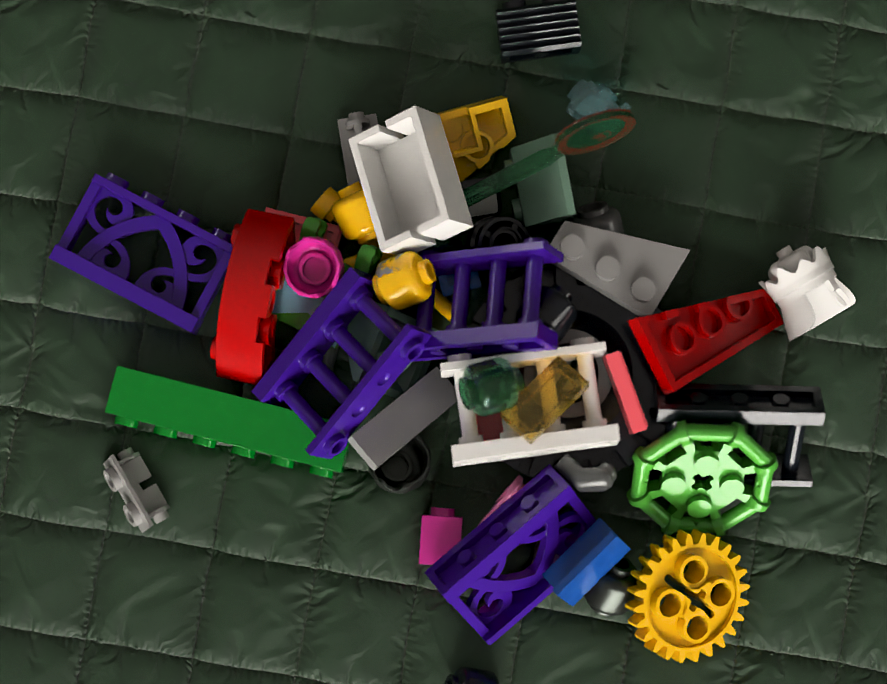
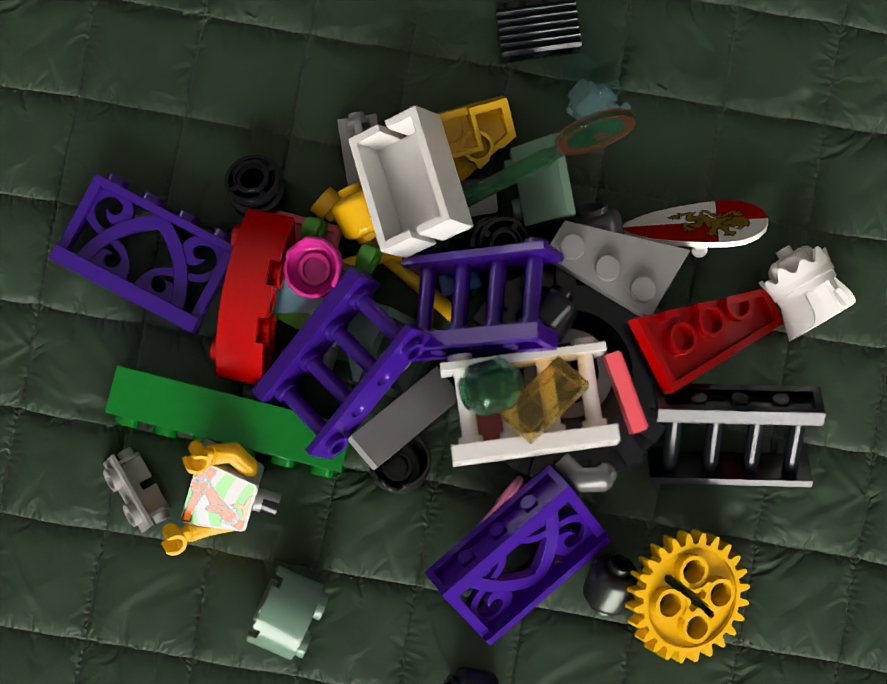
yellow head [372,250,436,310] -> none
dark pink brick [419,507,463,565] -> none
blue panel [542,518,631,607] -> none
bright green plate [627,420,779,537] -> none
none -> torso [161,439,282,556]
none -> black wheel [224,155,286,217]
none -> sand green brick [245,565,328,660]
none -> shield [623,200,768,258]

